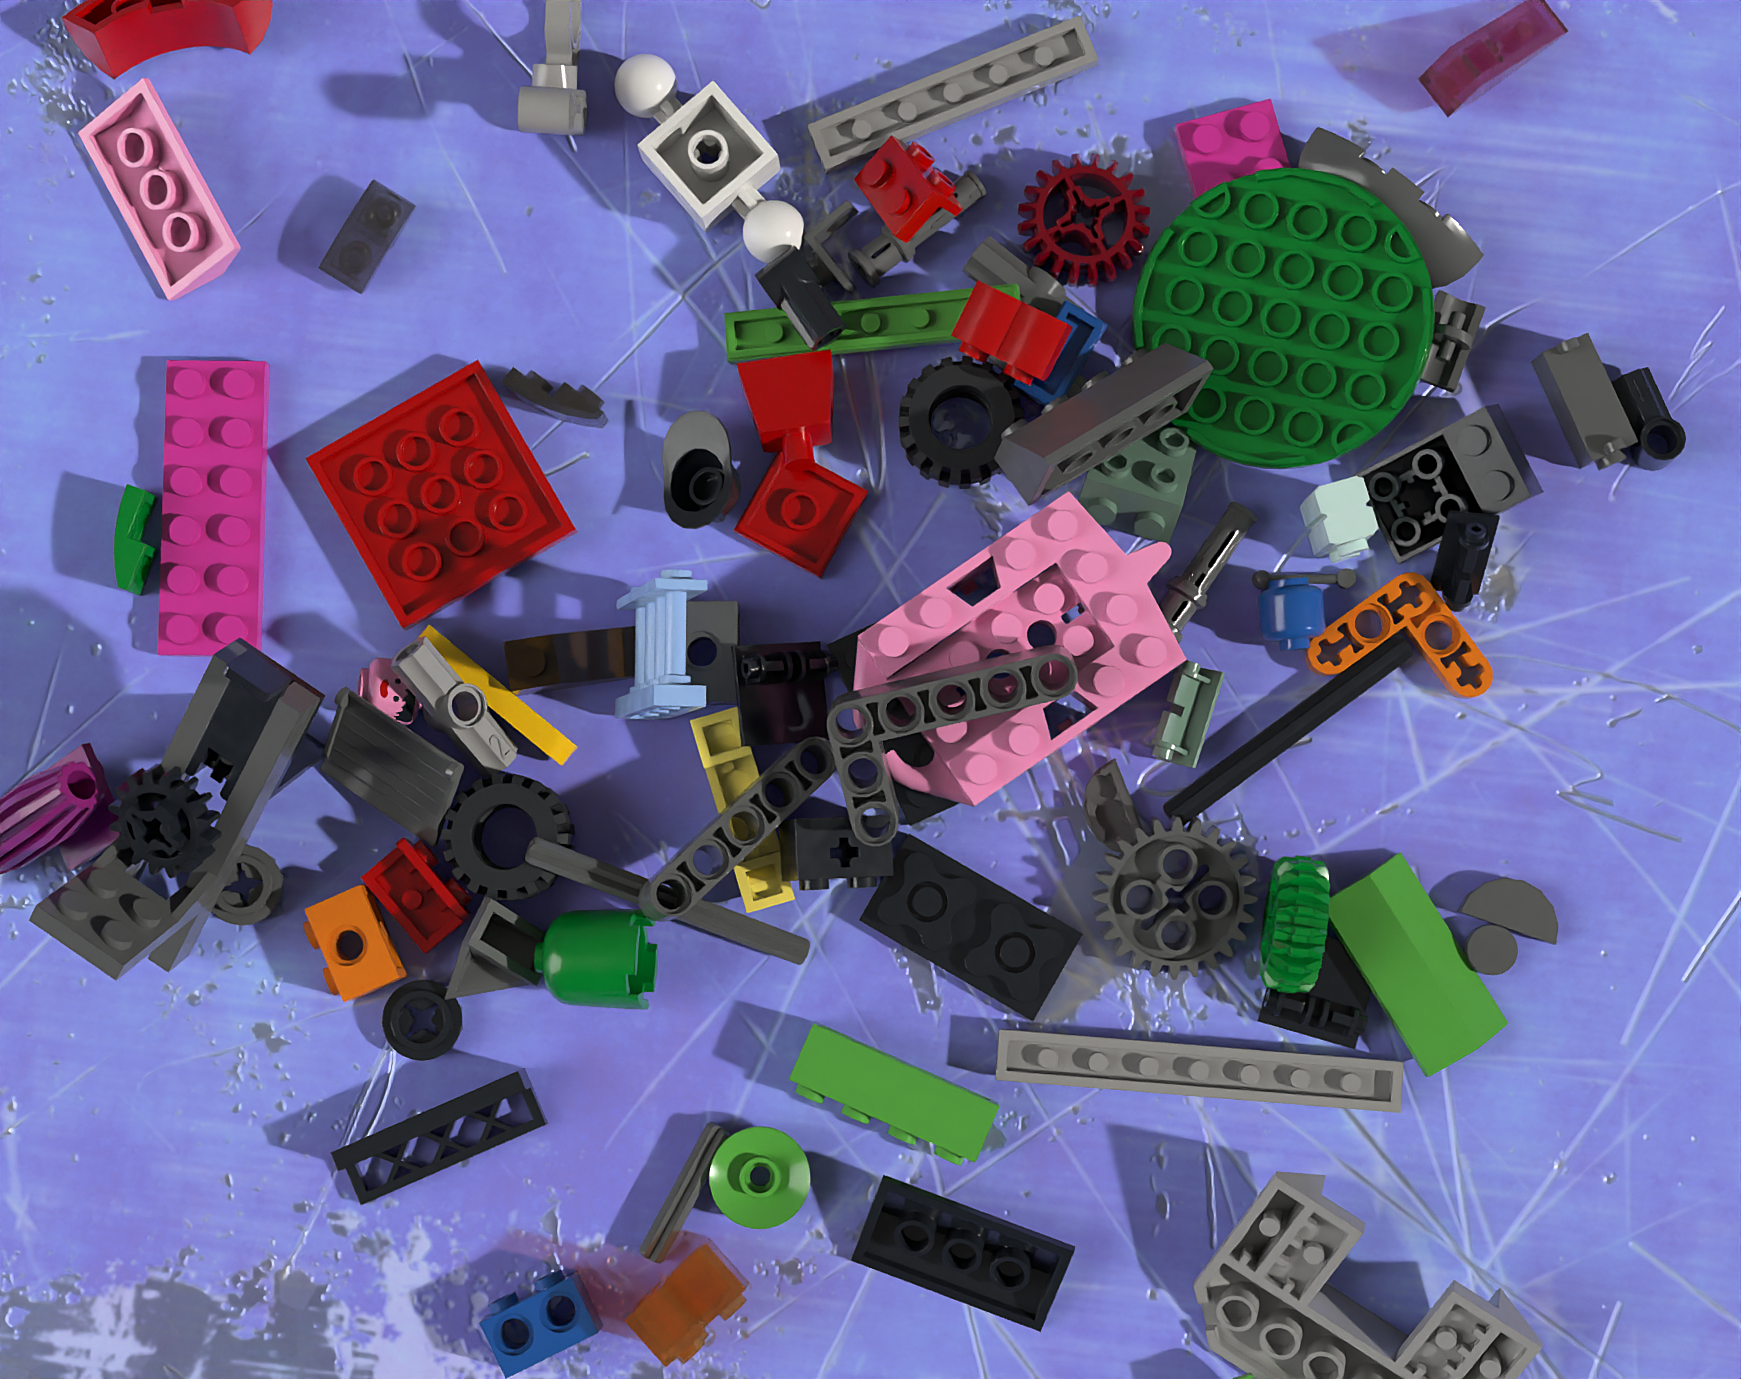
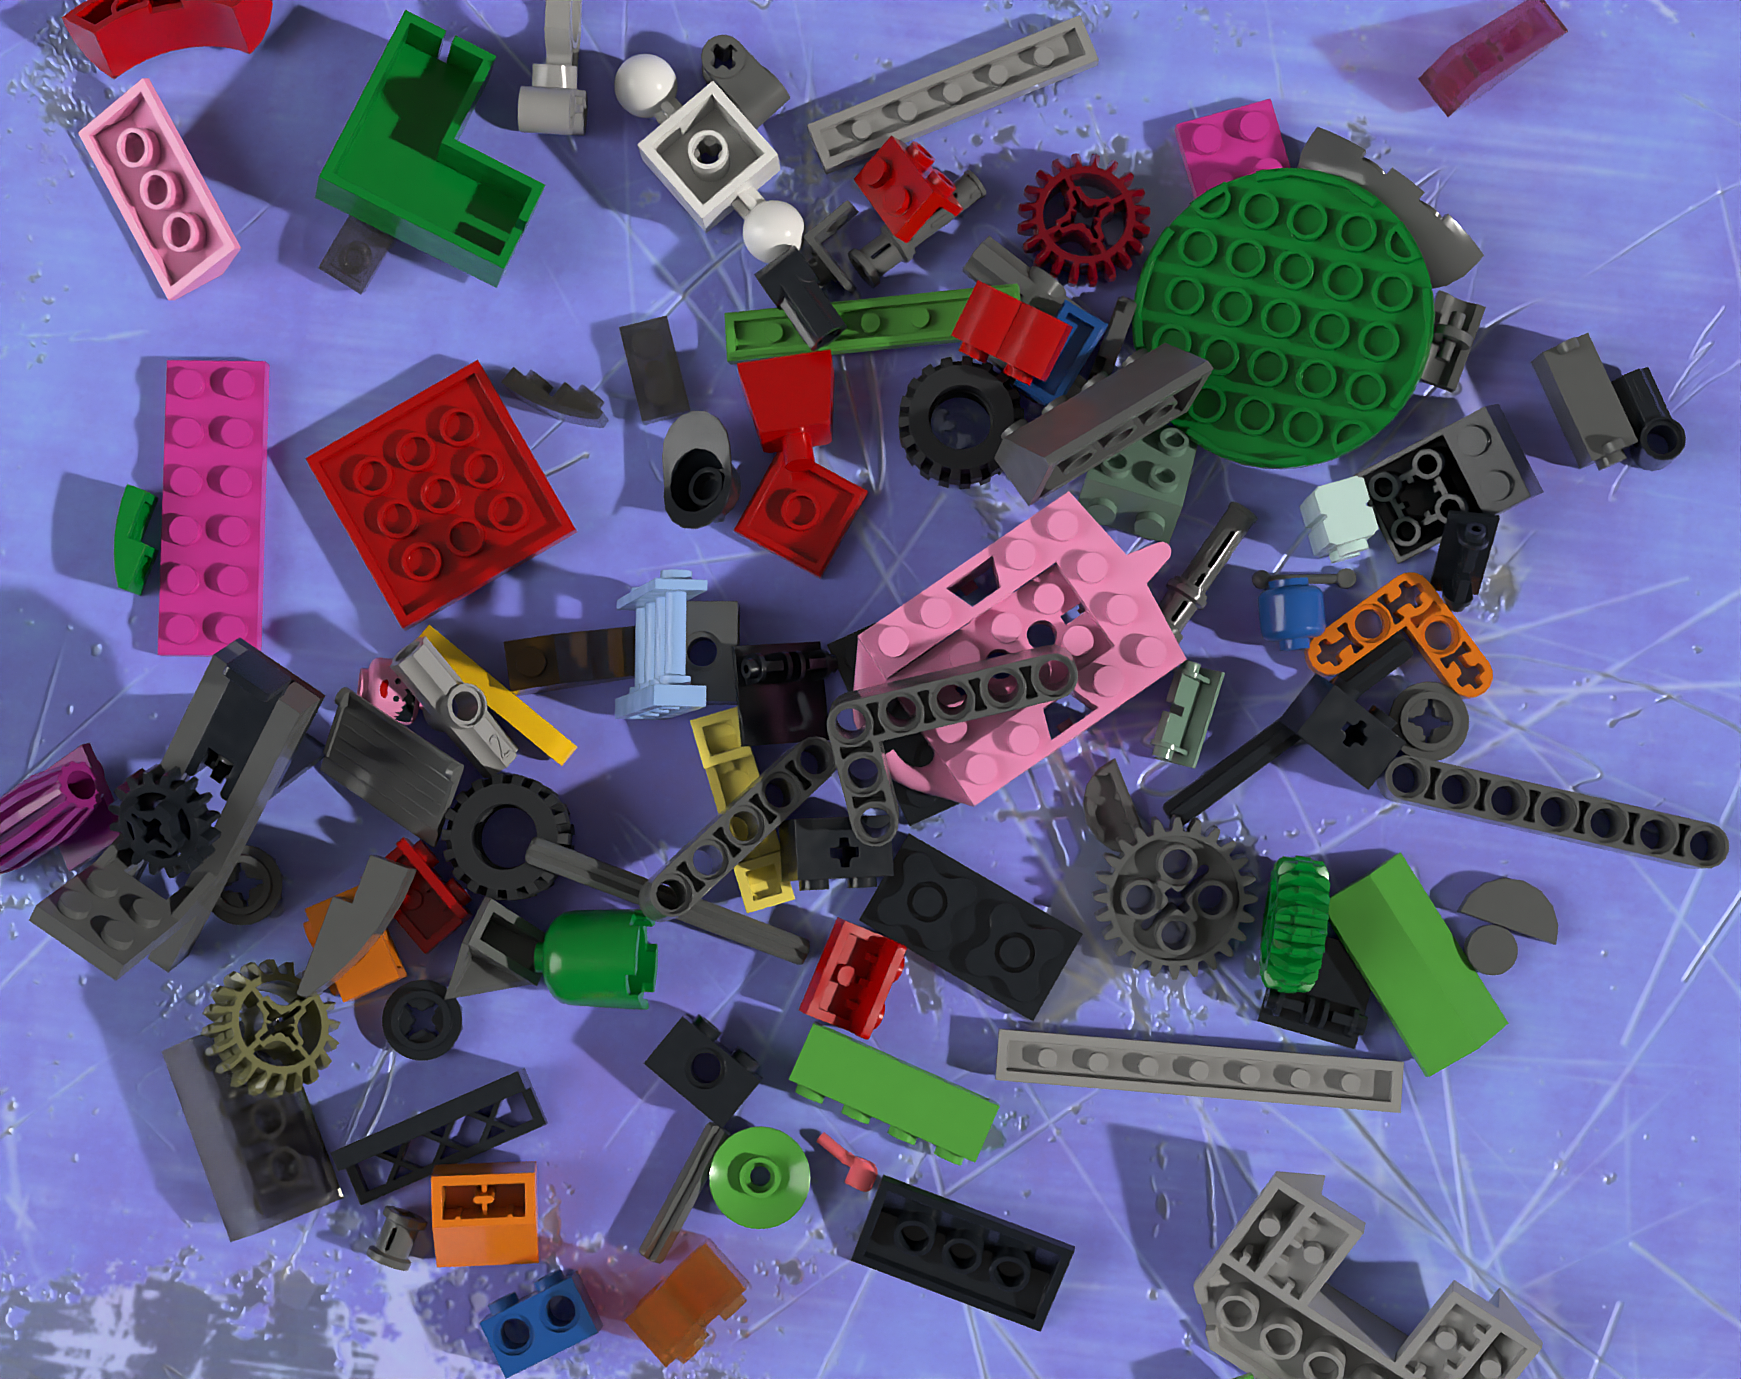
none -> clear smoke slope [161,1018,344,1242]
none -> olive gear [200,959,341,1098]
none -> dark grey slope [297,855,417,998]
none -> green piece [315,10,545,288]
none -> dark grey bush [366,1205,428,1271]
none -> orange slope [431,1161,539,1267]
none -> clear smoke plate [619,315,691,425]
none -> black brick [643,1014,763,1129]
none -> dark grey piece [701,35,790,130]
none -> red bracket [799,917,907,1040]
none -> coral hand [816,1132,878,1192]
none -> dark grey tile [1088,296,1137,381]
none -> black brick [1278,673,1406,790]
none -> dark grey beam [1377,755,1729,869]
none -> dark grey gear [1388,682,1469,761]

